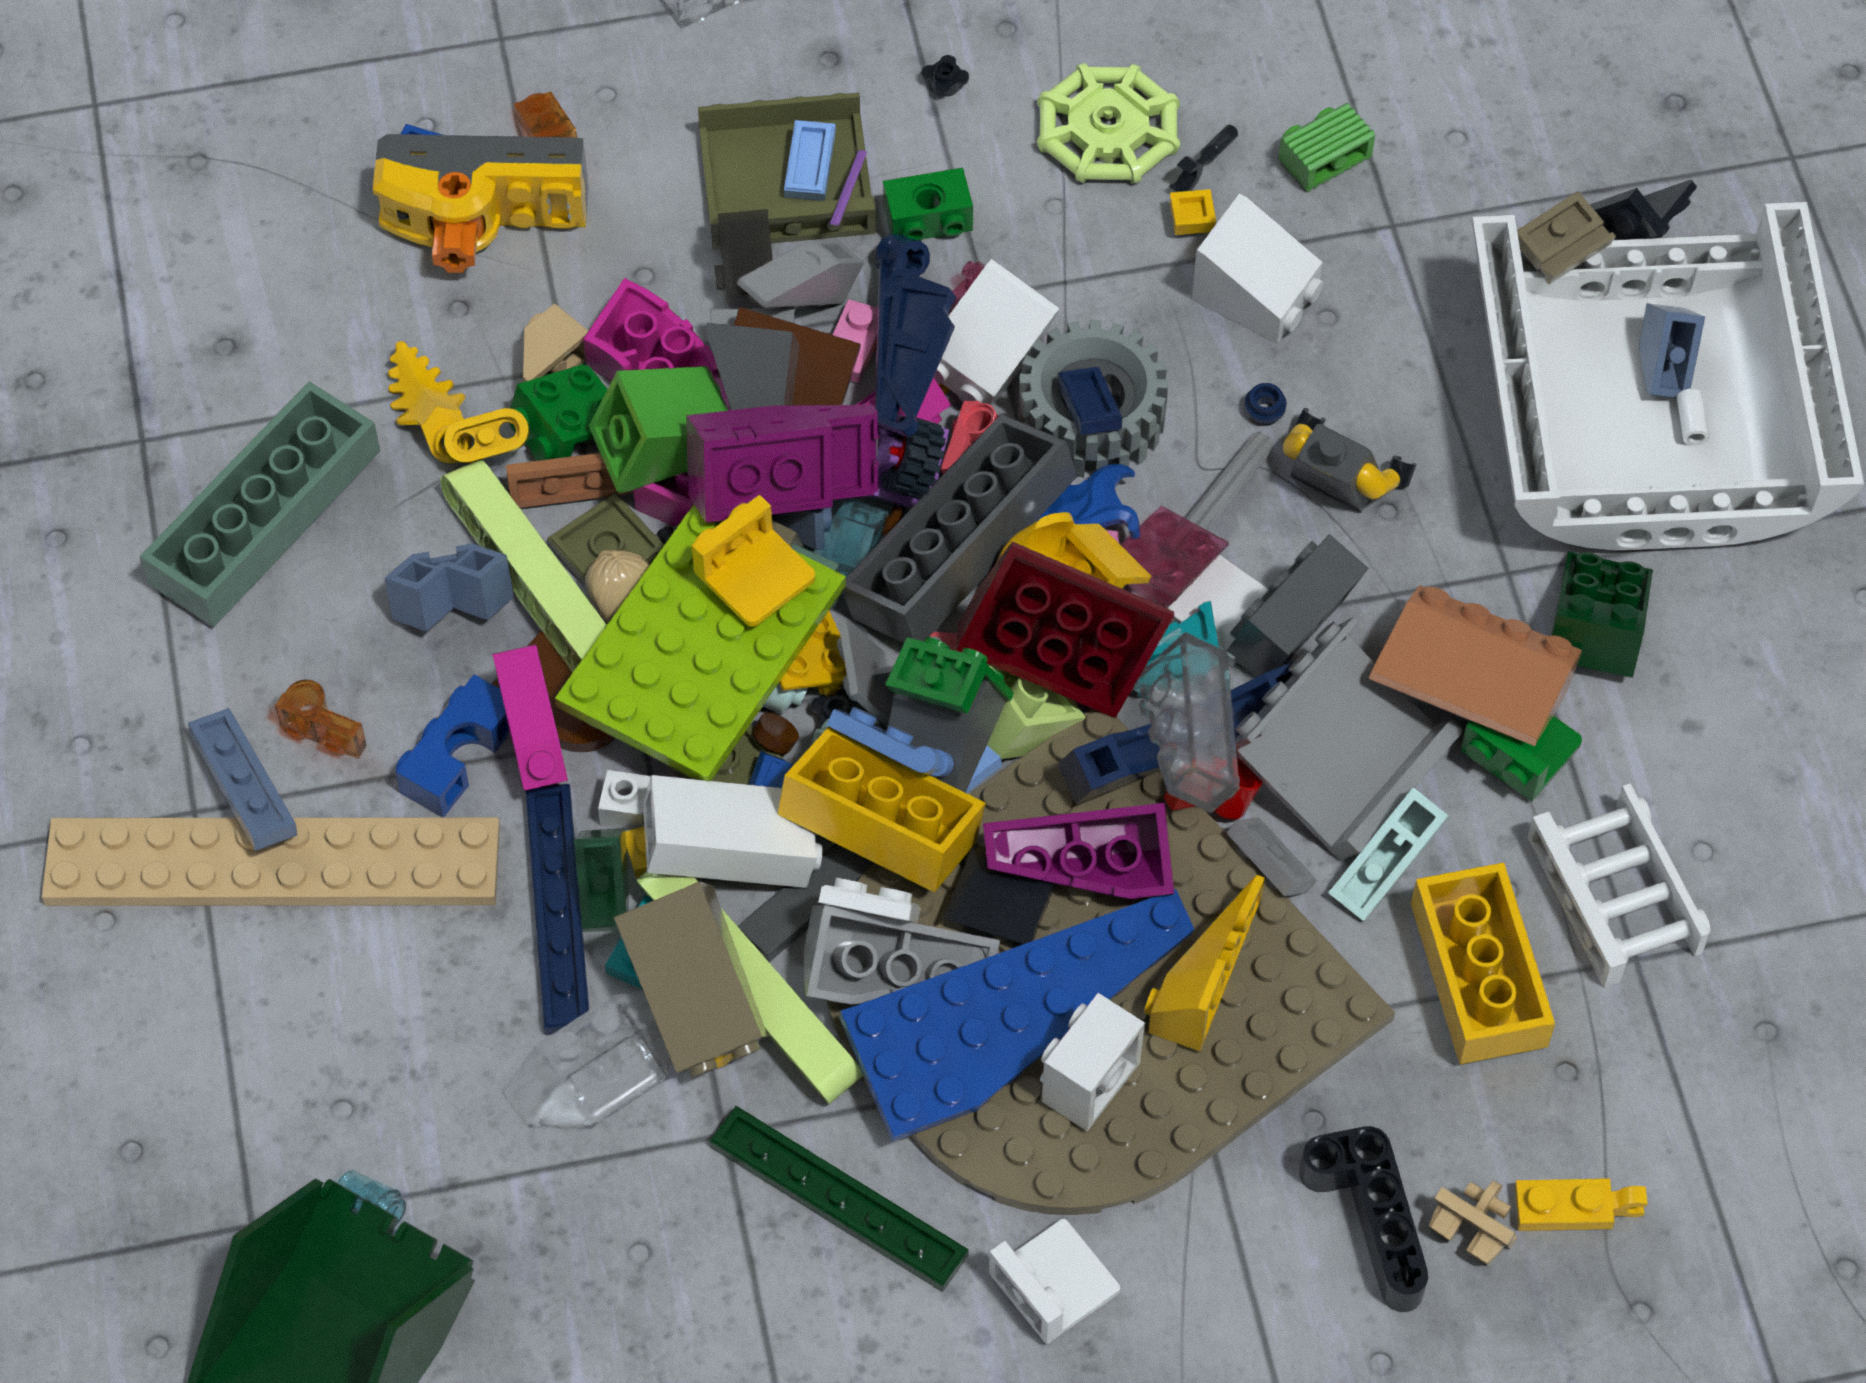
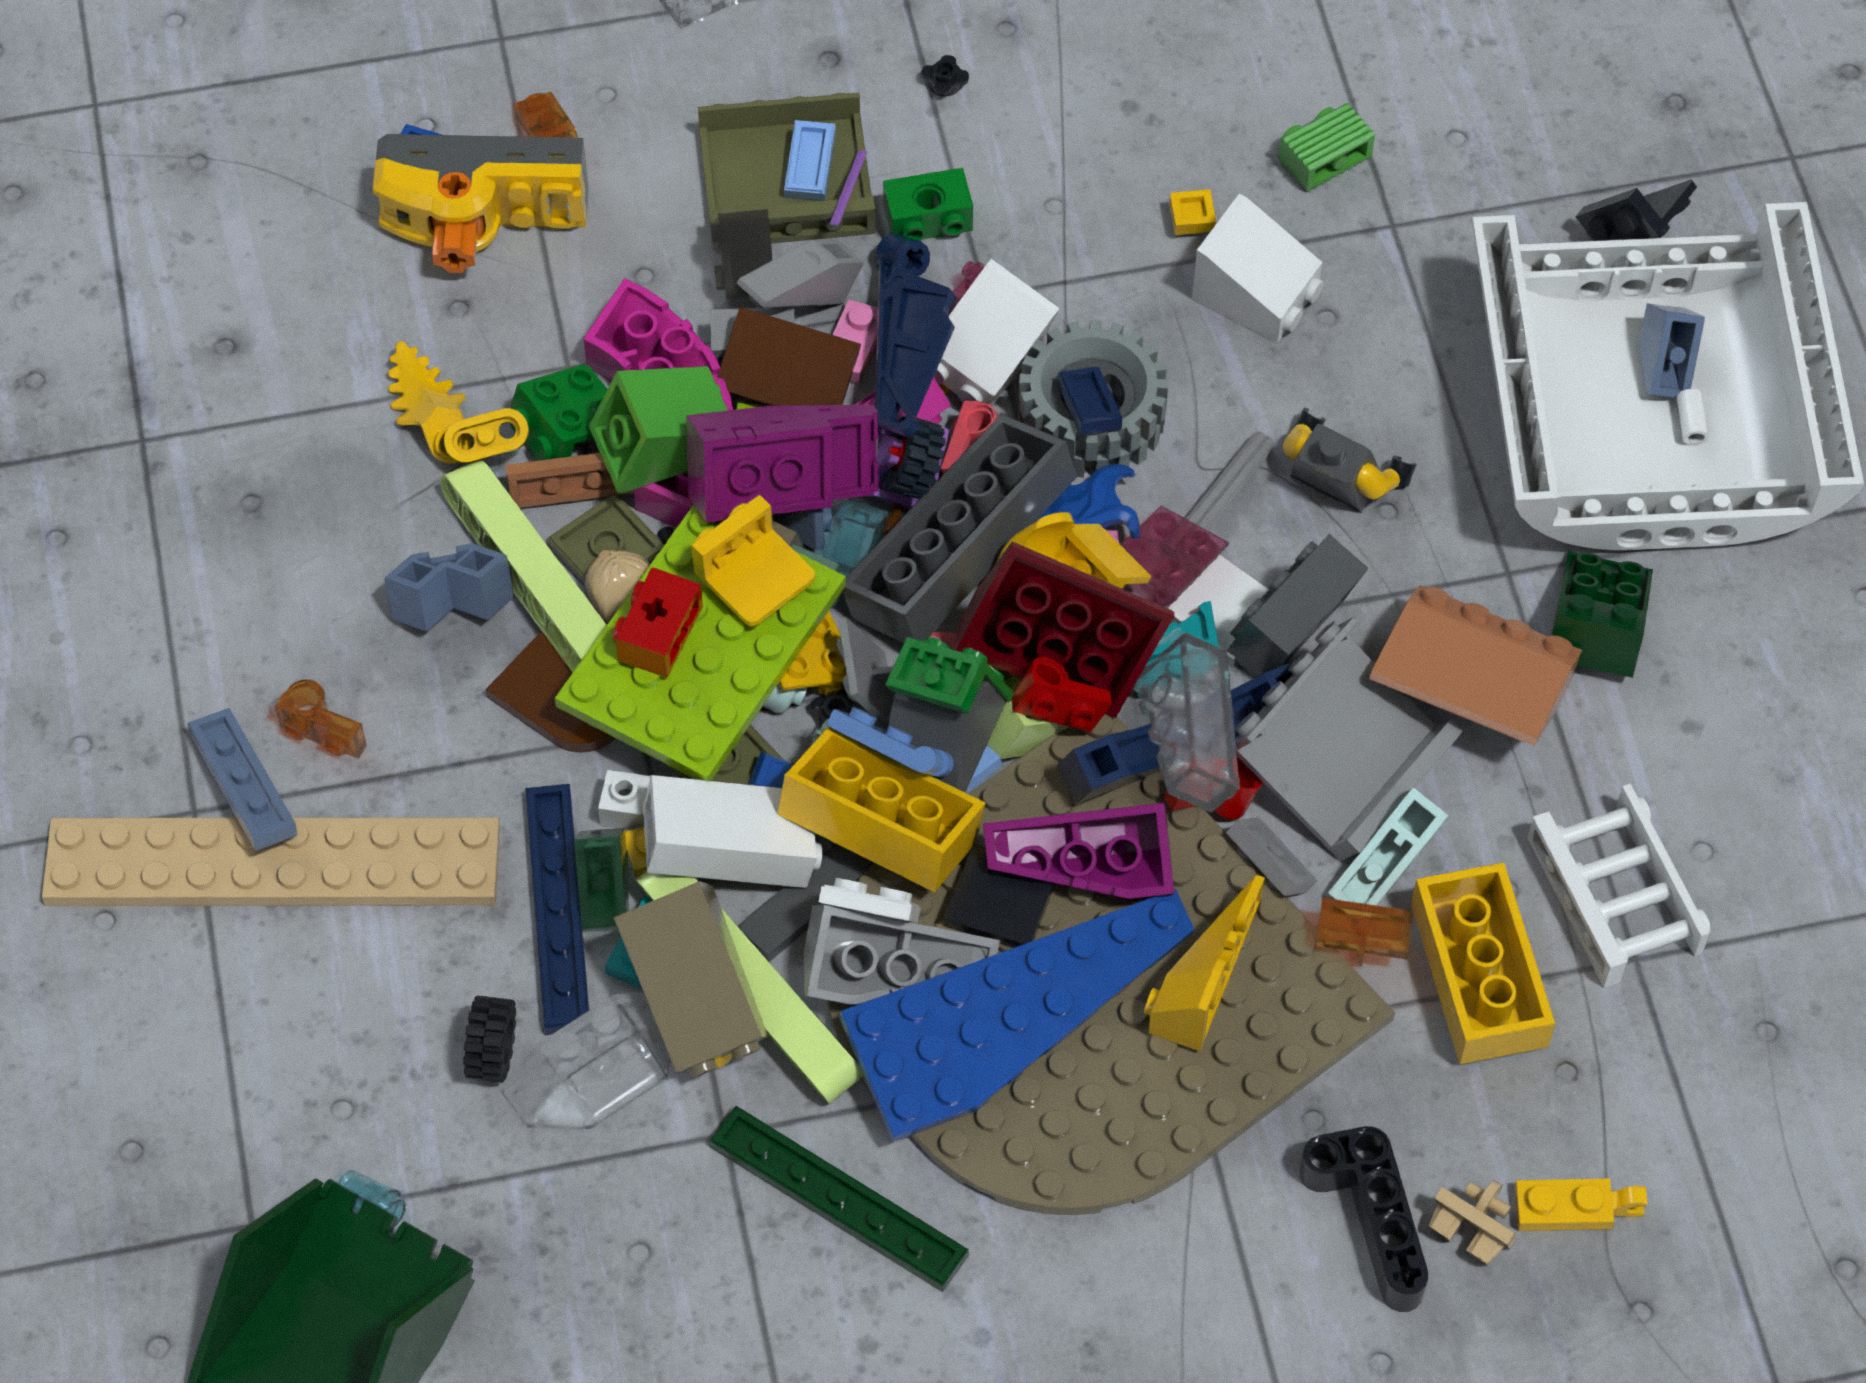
sand green brick [139,381,380,627] -> none
blue arch [395,674,510,818] -> none
dark pink slope [492,644,568,790] -> none
tan slope [523,303,588,382] -> none
dark grey slope [706,323,800,410] -> none
reddish brown tile [753,713,799,754] -> none
white bracket [989,1219,1120,1345] -> none
yellowish green plate [1036,63,1181,184] -> none
white brick [1040,993,1145,1132] -> none
black piece [1169,125,1238,192] -> none
dark blue plate [1244,383,1287,424] -> none
green bracket [1461,716,1582,802] -> none
dark tan plate [1517,191,1616,284] -> none
none -> black tyre [463,995,516,1083]
none -> red brick [612,567,703,678]
none -> red plate [1011,657,1112,733]
none -> clear orange panel [1315,897,1413,966]

